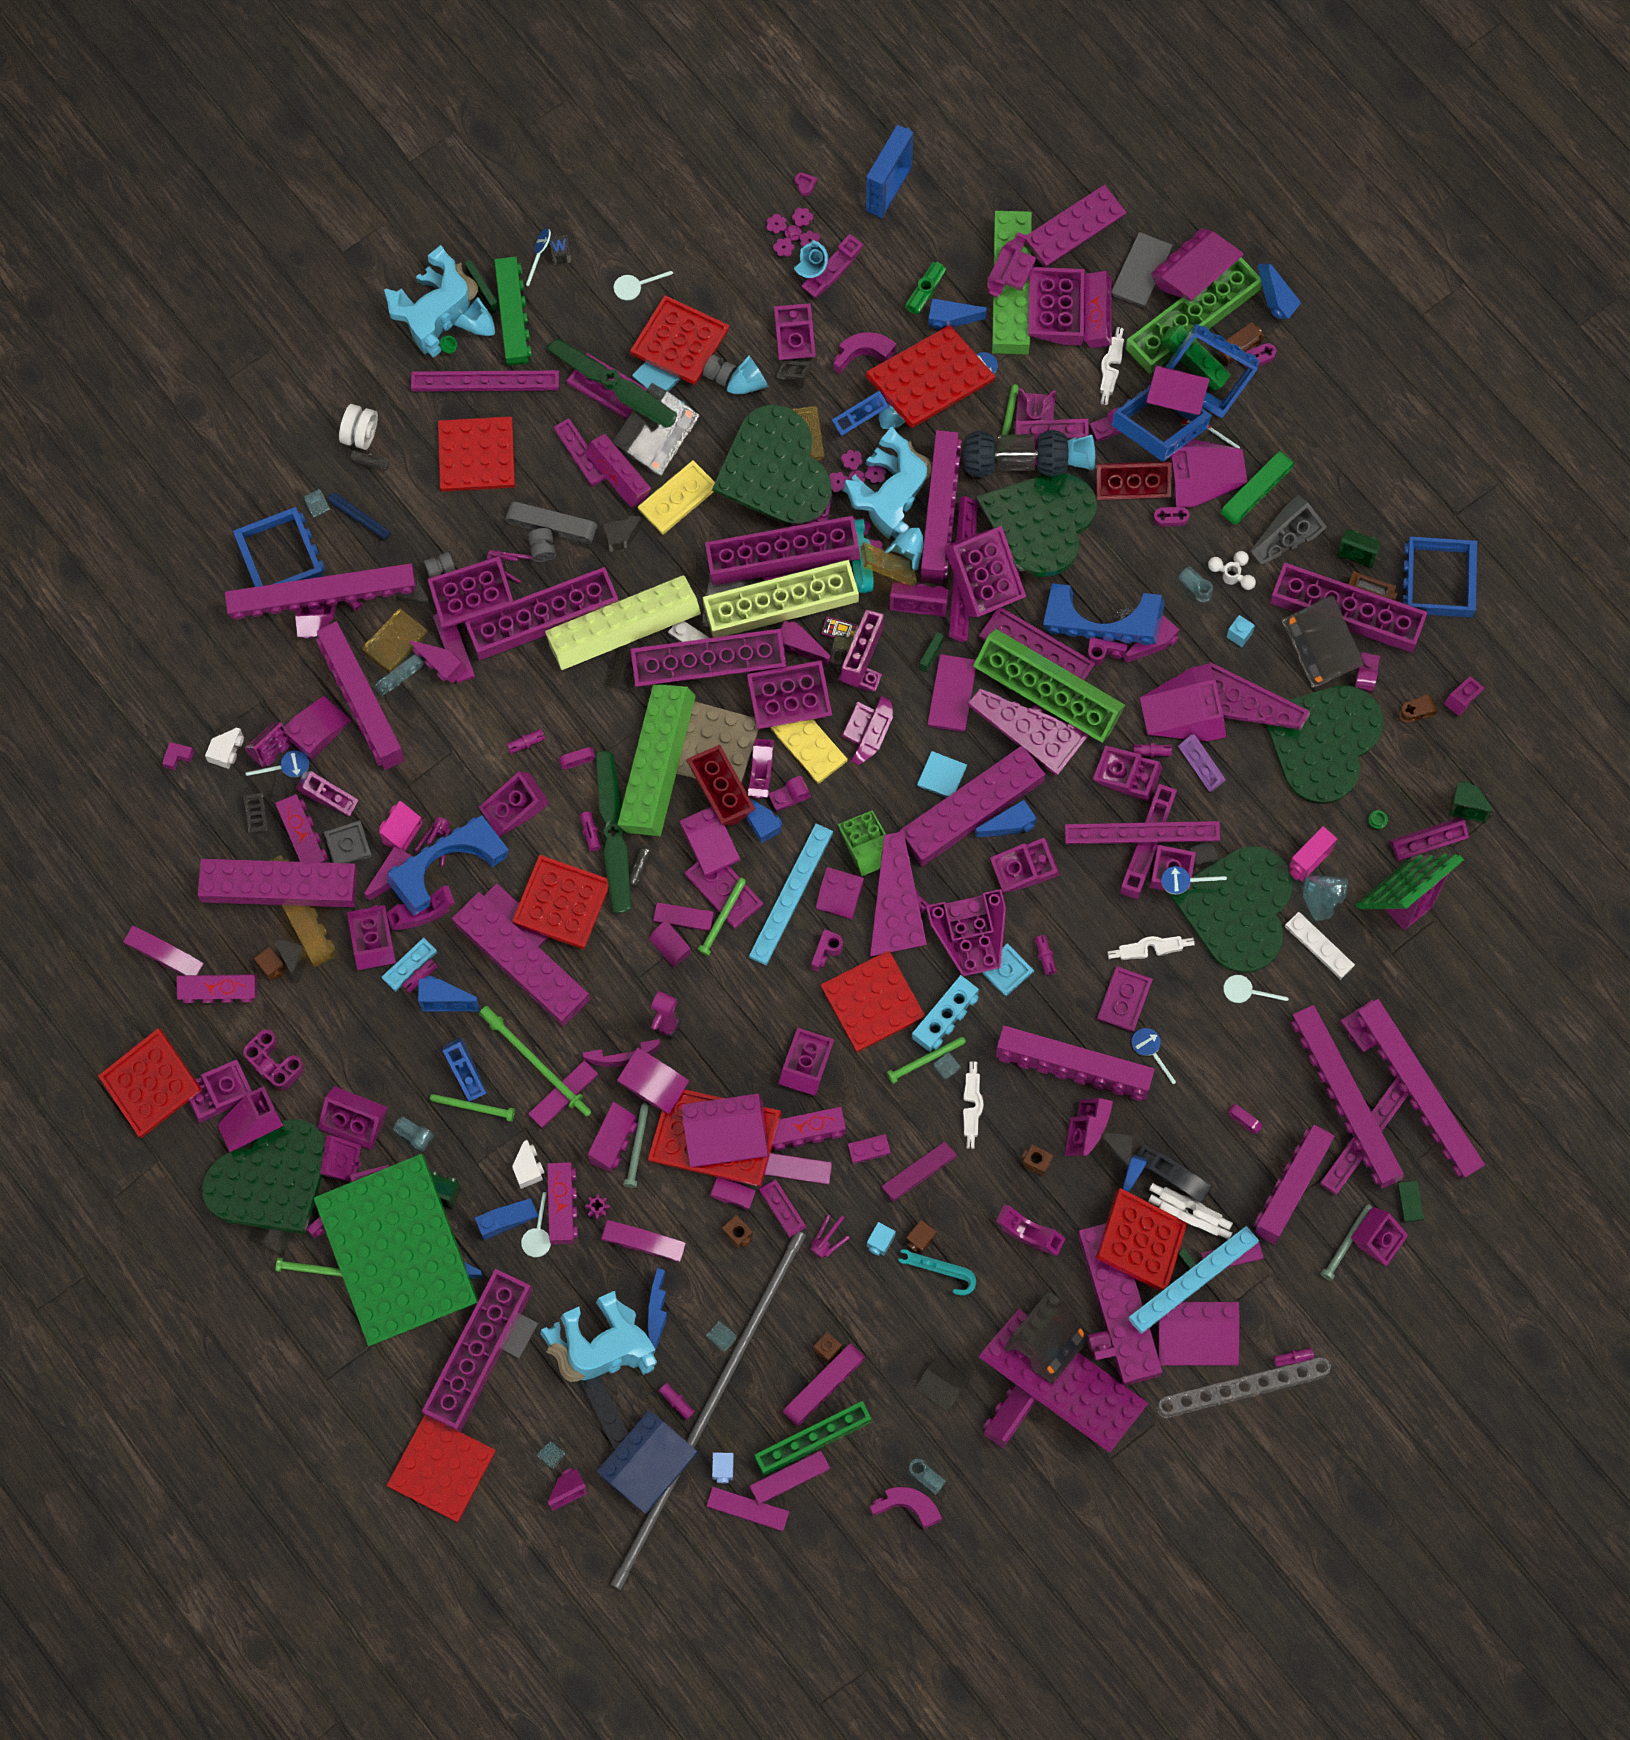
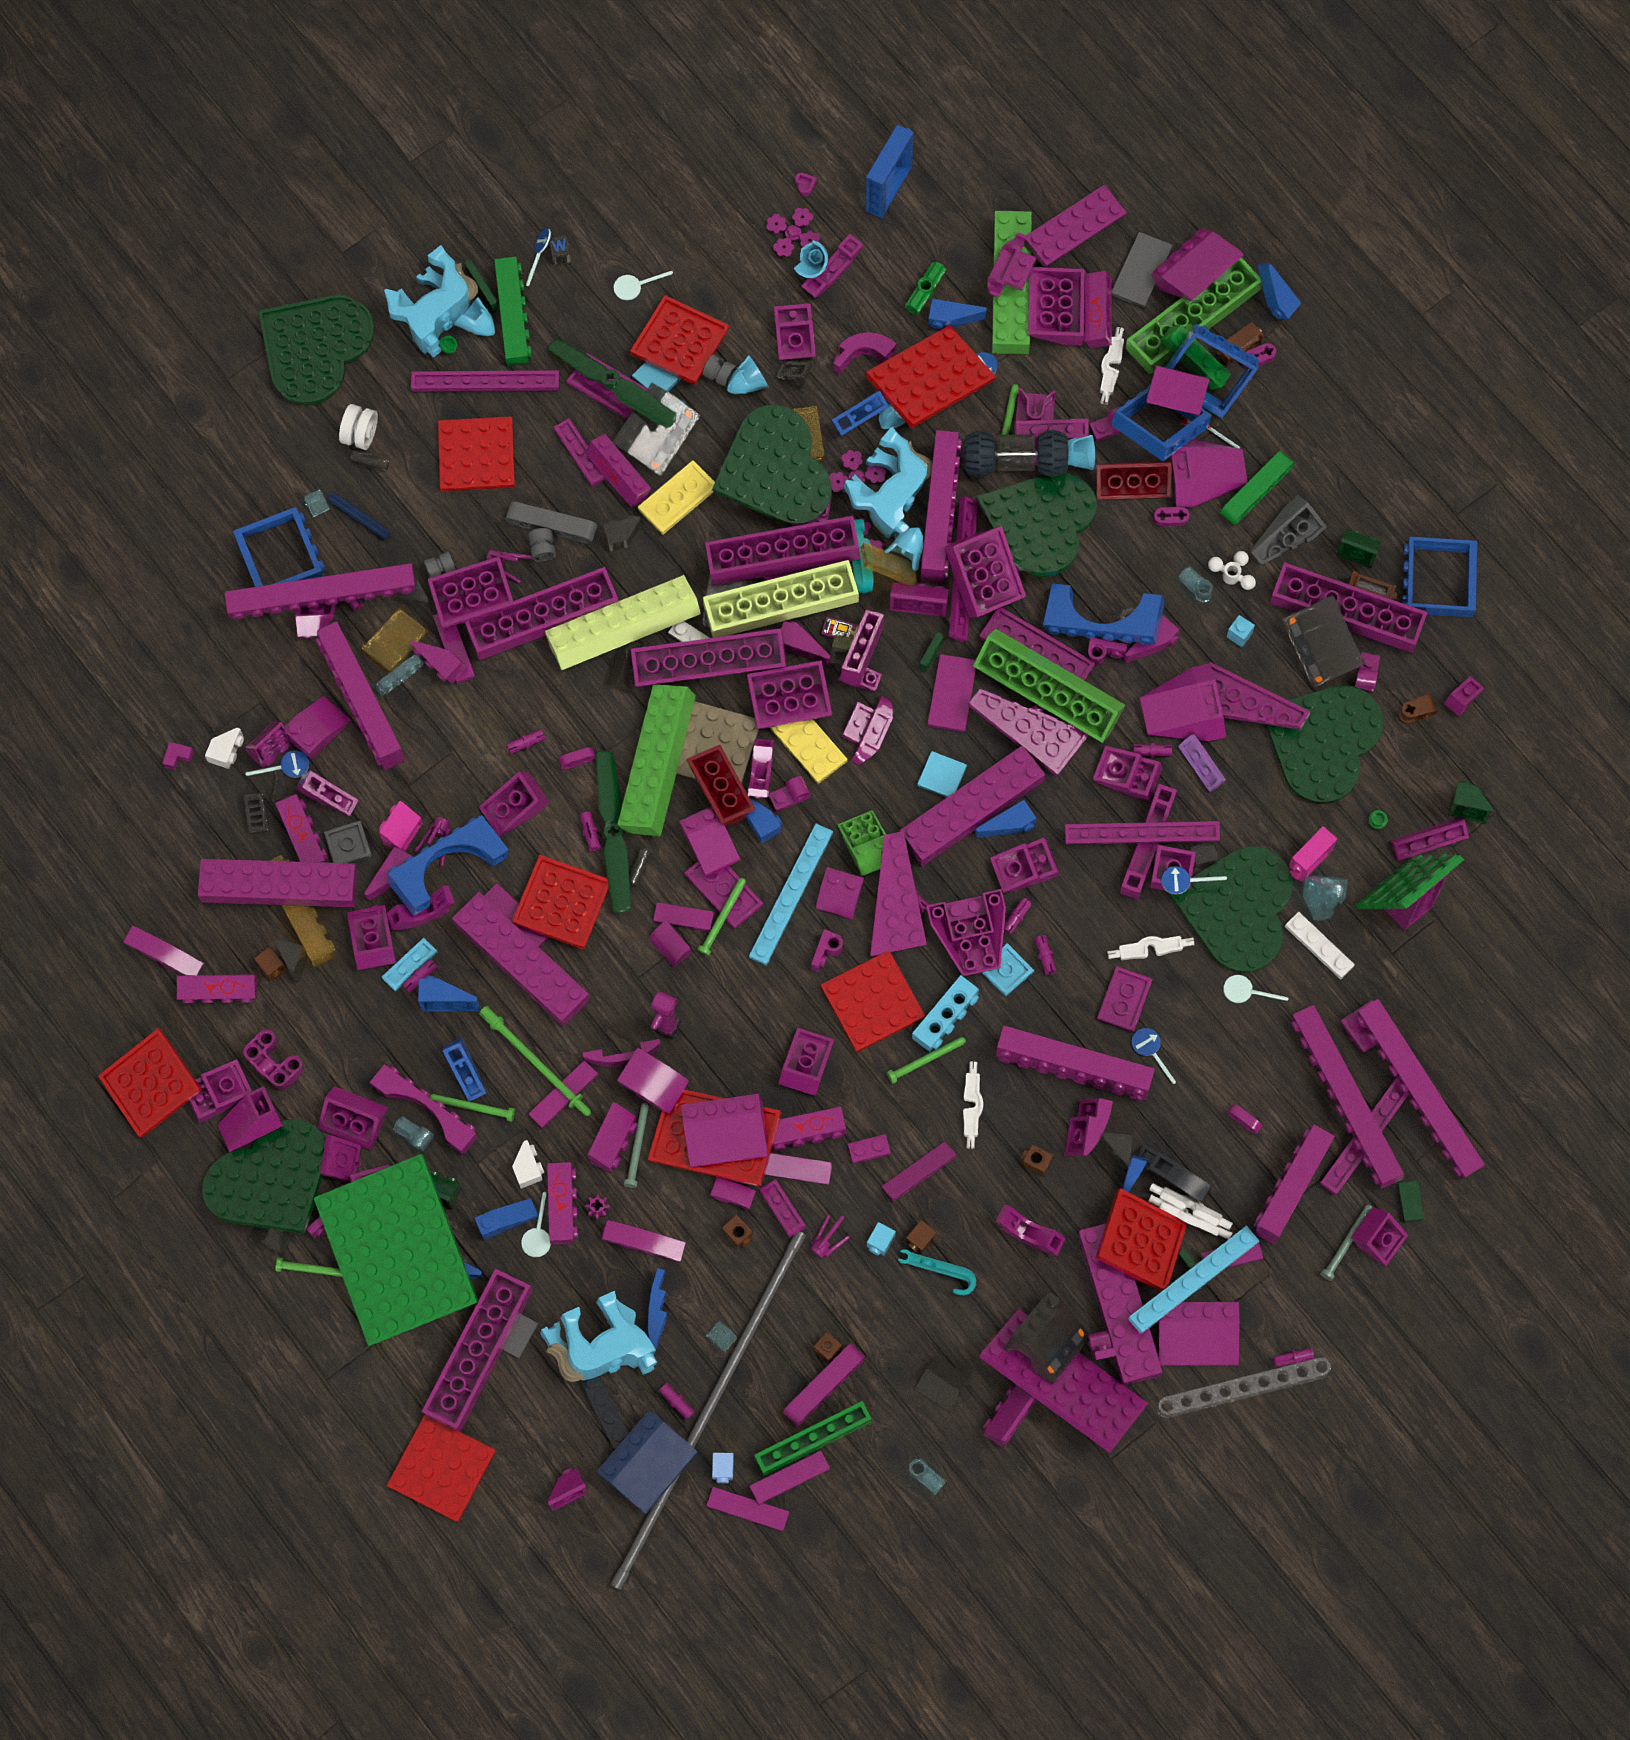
clear light blue slope [537,1441,566,1469] -> none
magenta arch [870,1487,942,1529] -> none
clear light blue tile [933,1052,961,1080] -> none
none -> dark green plate [258,295,374,405]
none -> magenta arch [370,1064,478,1155]
none -> magenta axle [1004,898,1031,935]

